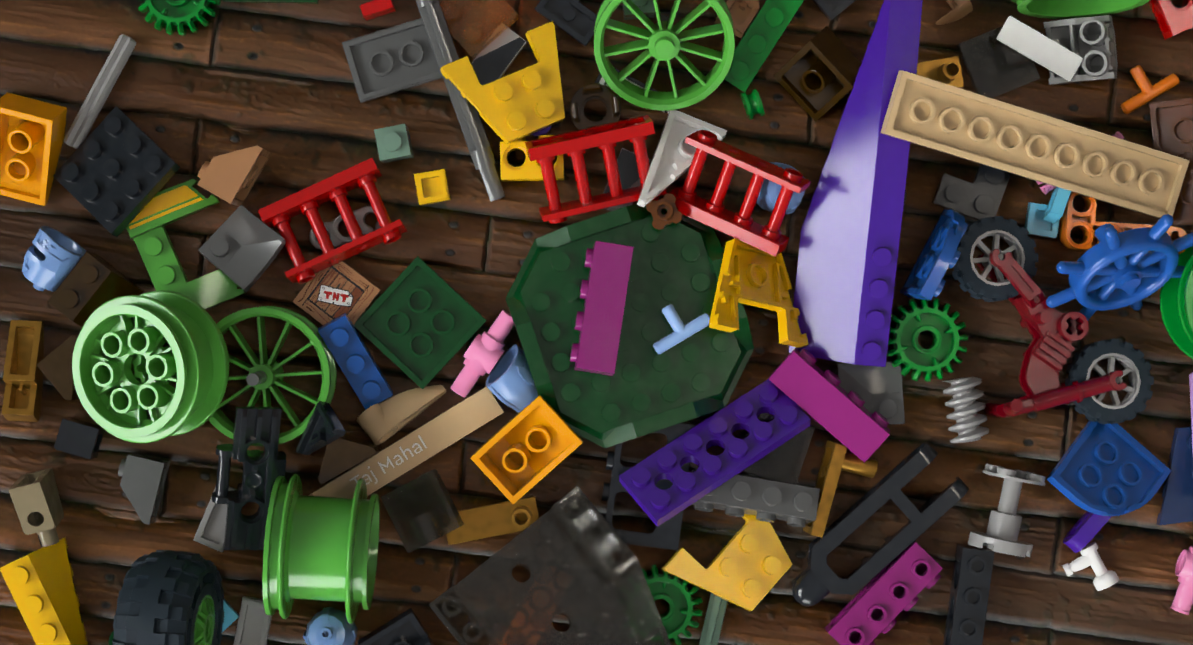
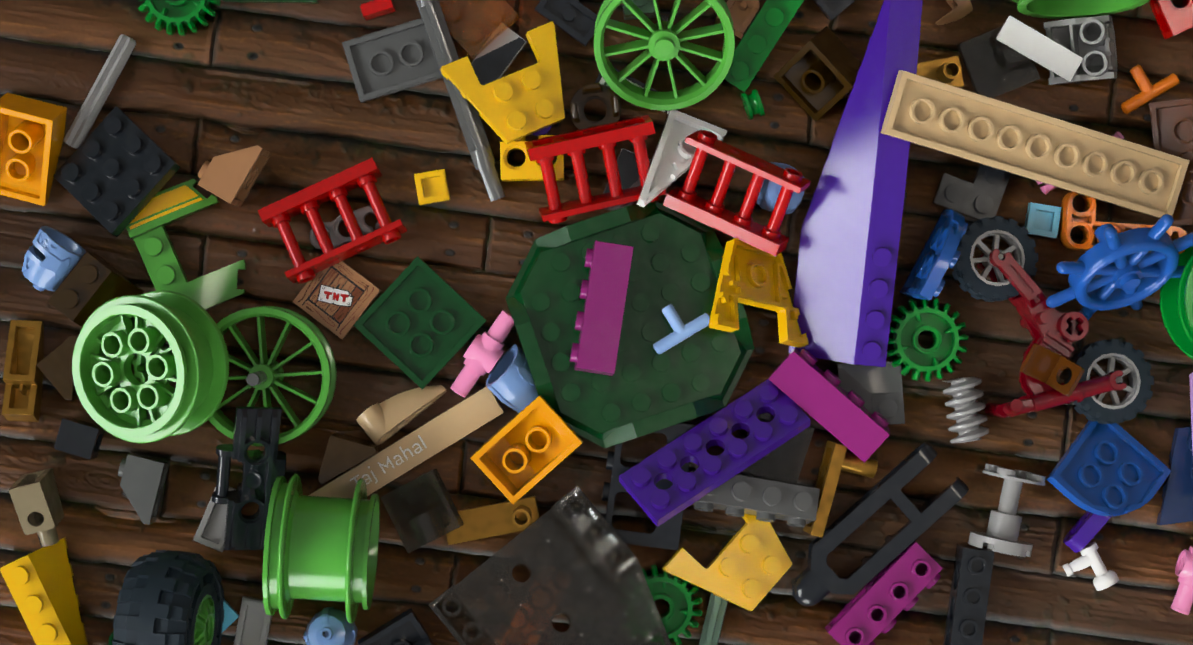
dark grey plate [198,205,286,293] -> none
black tile [296,401,346,455] -> none
blue plate [318,313,393,410] -> none
sand green brick [374,124,414,163] -> none
reddish brown plate [646,193,682,230] -> none
medium azure tile [1043,187,1071,224] -> none
none -> reddish brown bracket [1020,343,1085,397]

